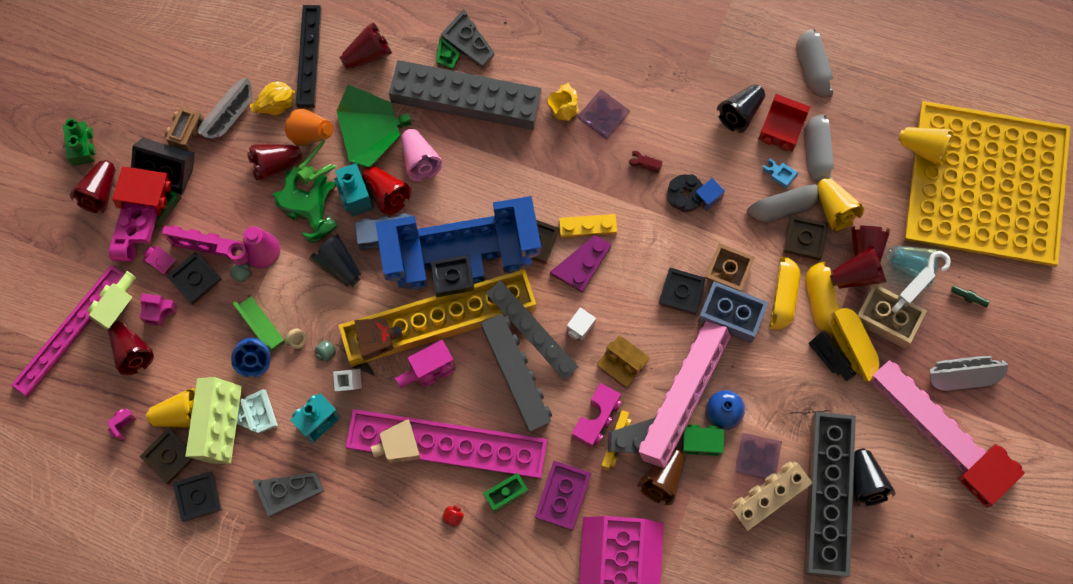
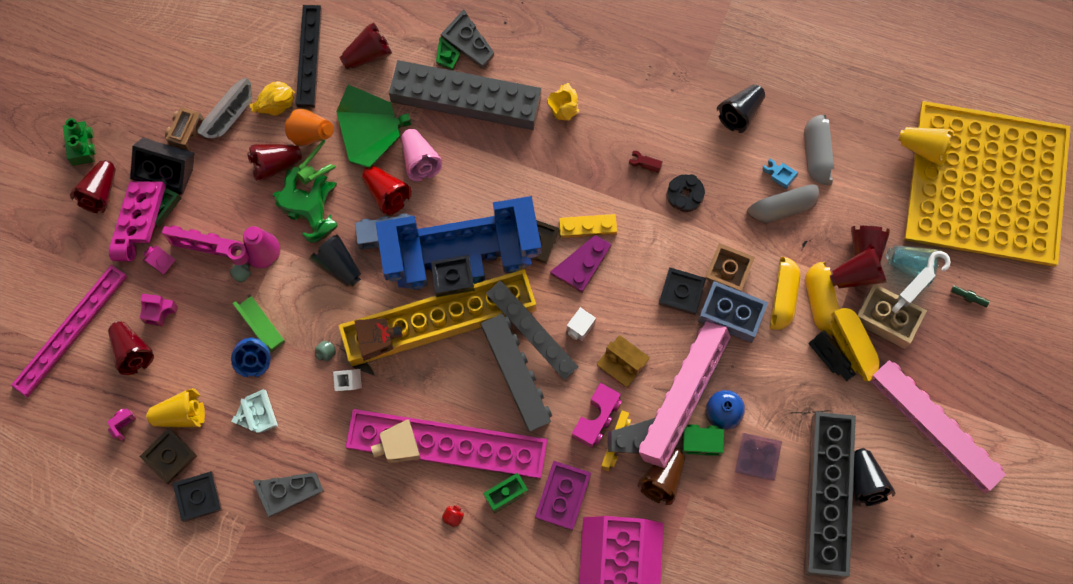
yellowish green brick [87,271,137,330] -> none
red panel [112,166,172,215] -> none
black plate [167,252,222,305] -> none
yellowish green brick [185,377,242,464] -> none
tan tile [286,328,307,349] -> none
teal brick [290,393,341,444] -> none
teal brick [334,163,373,217] -> none
dark pink brick [395,339,456,389] -> none
clear purple plate [578,90,630,140] -> none
blue panel [696,178,725,211] -> none
tan brick [730,461,812,531] -> none
red panel [758,94,811,152] -> none
dark brown plate [783,215,829,261] -> none
light grey brick [796,29,833,96] -> none
yellow cone [817,178,864,231] -> none
light grey brick [930,356,1008,391] -> none
red panel [958,444,1025,508] -> none

